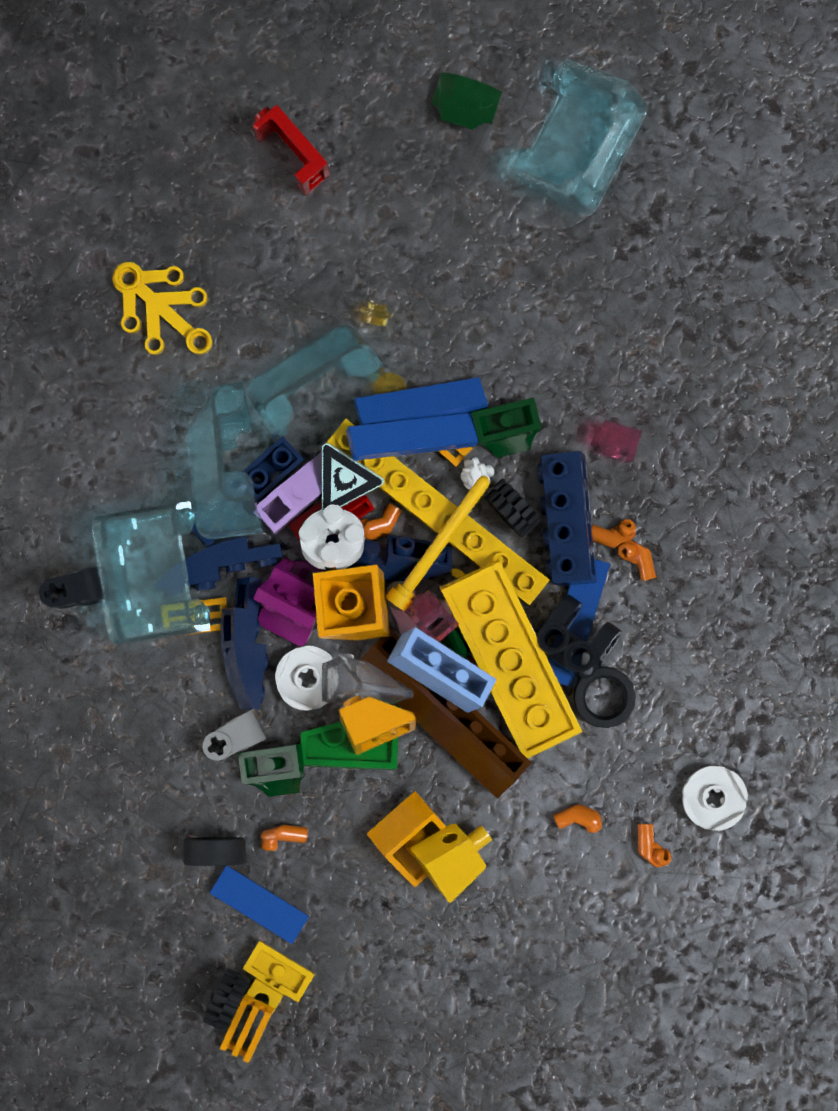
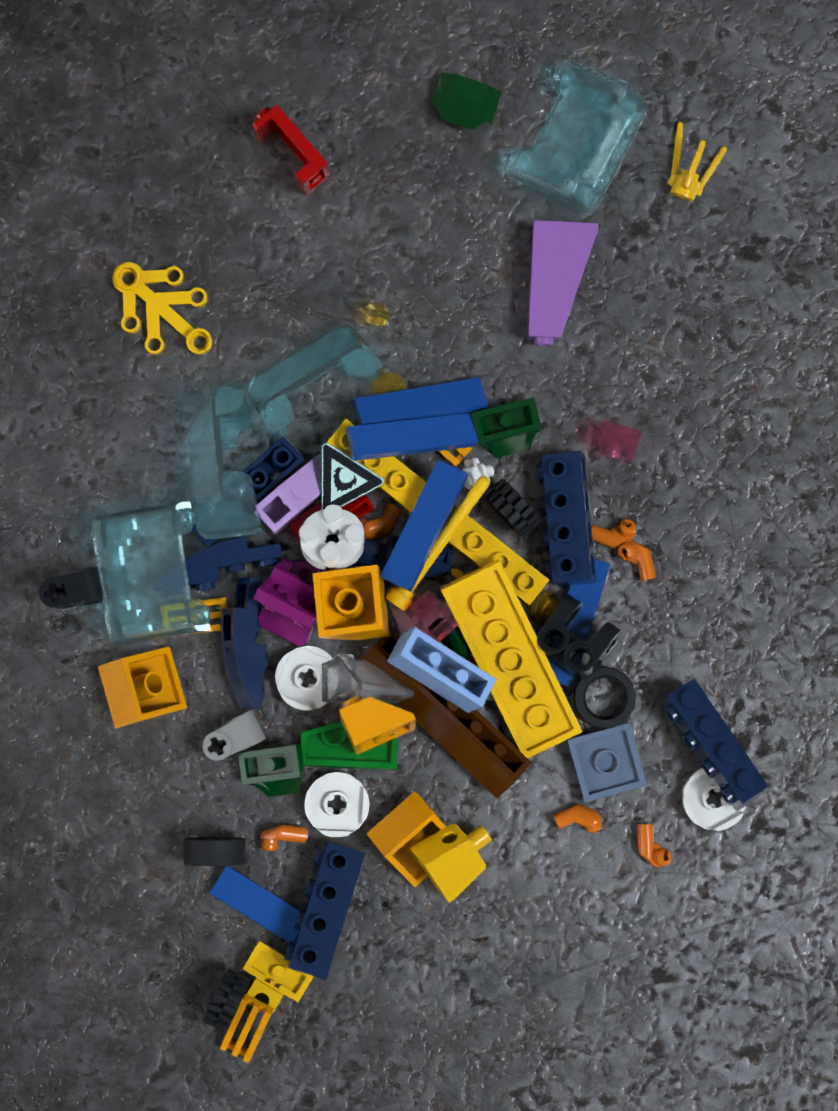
none -> light orange slope [98,646,187,729]
none -> dark blue brick [284,842,365,980]
none -> white plate [304,772,370,837]
none -> blue tile [380,460,469,592]
none -> medium lavender slope [527,220,599,346]
none -> clear yellow plate [531,591,560,624]
none -> sand blue plate [567,722,647,802]
none -> dark blue brick [663,678,769,812]
none -> yellow plant [667,122,727,202]

